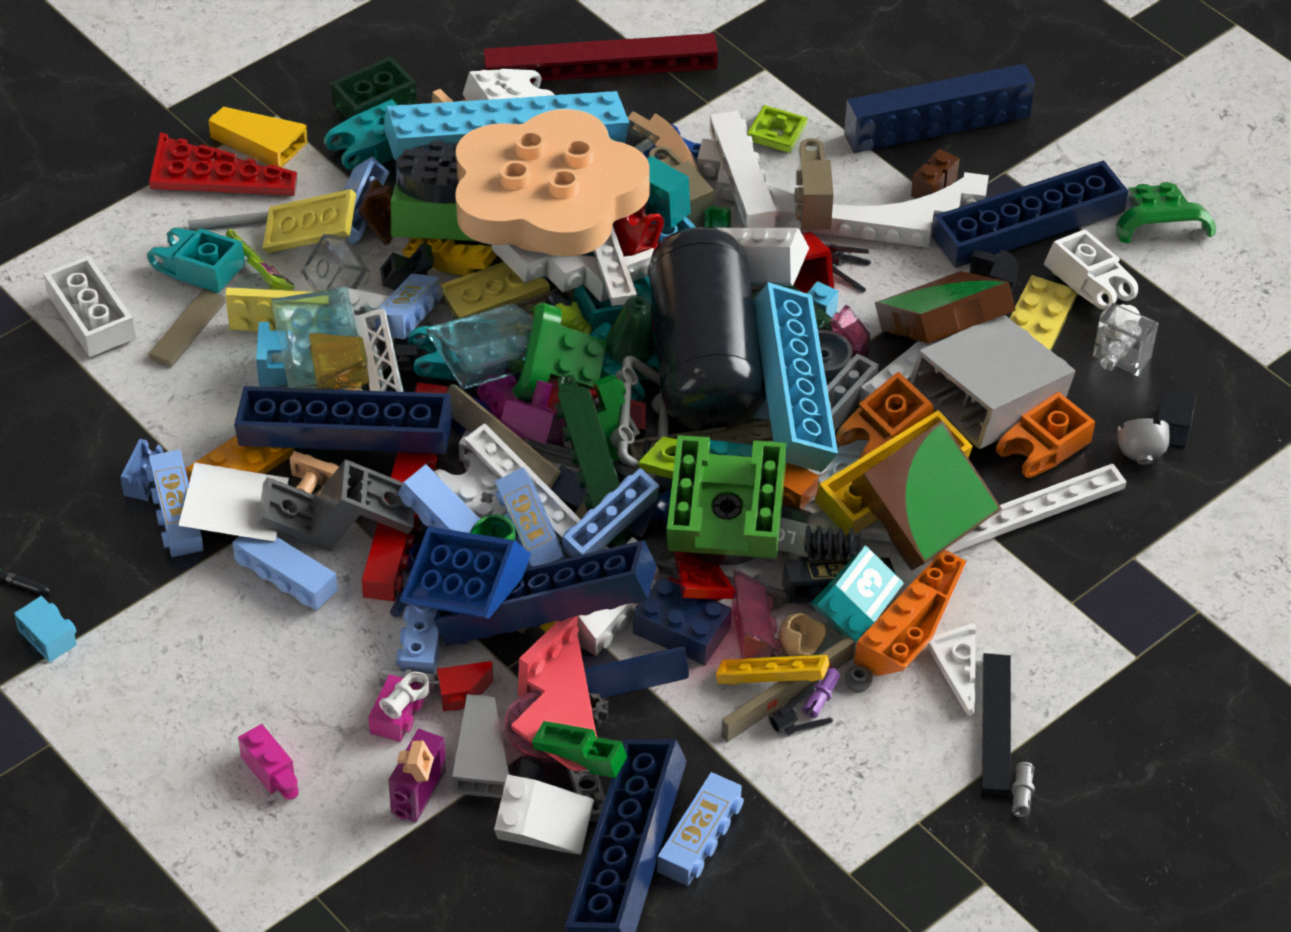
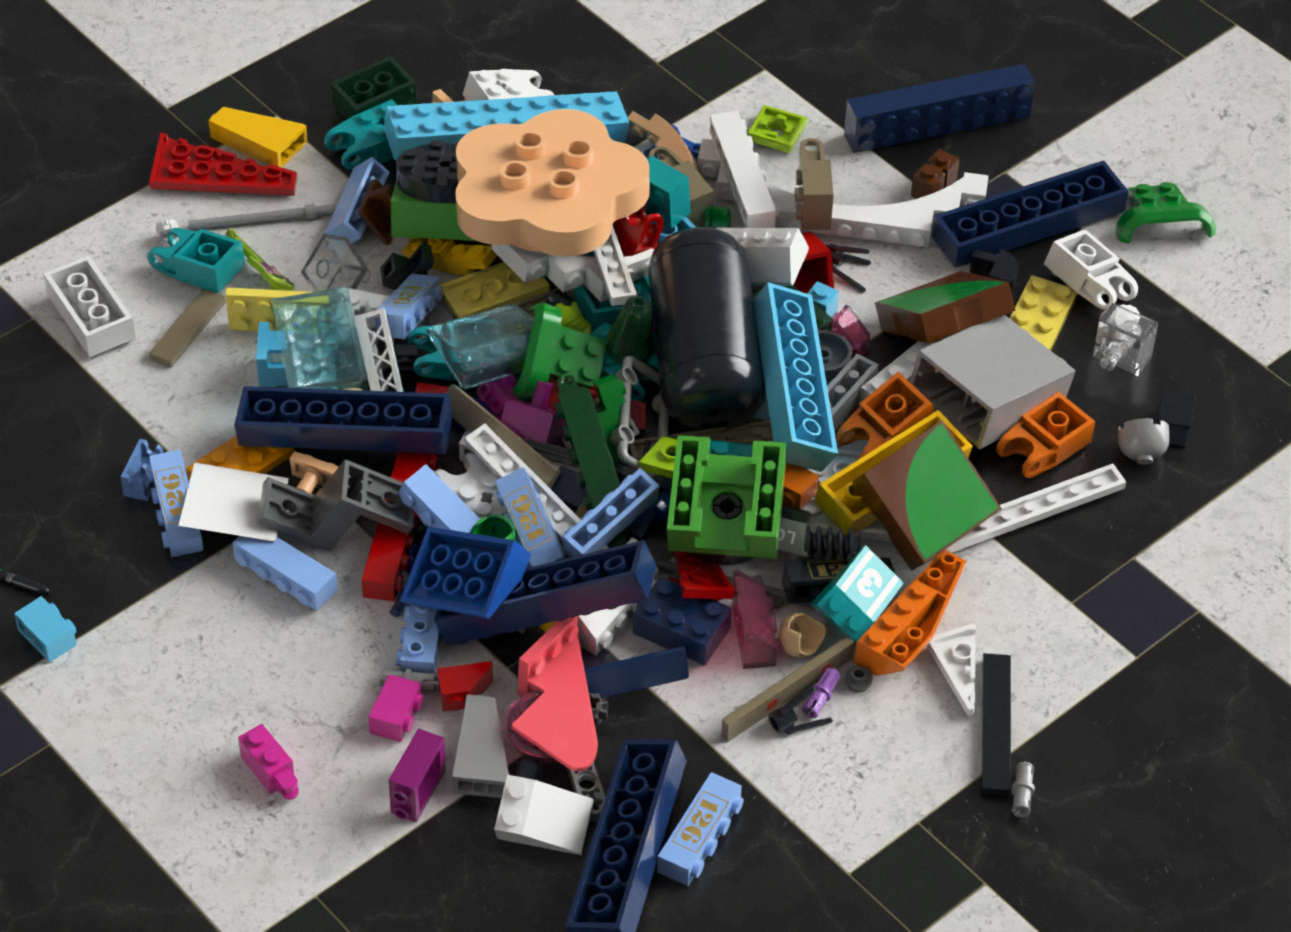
light yellow plate [262,189,357,253] -> none
clear yellow piece [309,333,370,390] -> none
white connector [379,672,429,719] -> none
light nougat tile [397,740,434,782] -> none
dark red brick [484,33,718,82] -> none
green slope [532,721,627,778] -> none
yellow plate [715,655,829,685] -> none
none -> white axle [156,219,178,242]

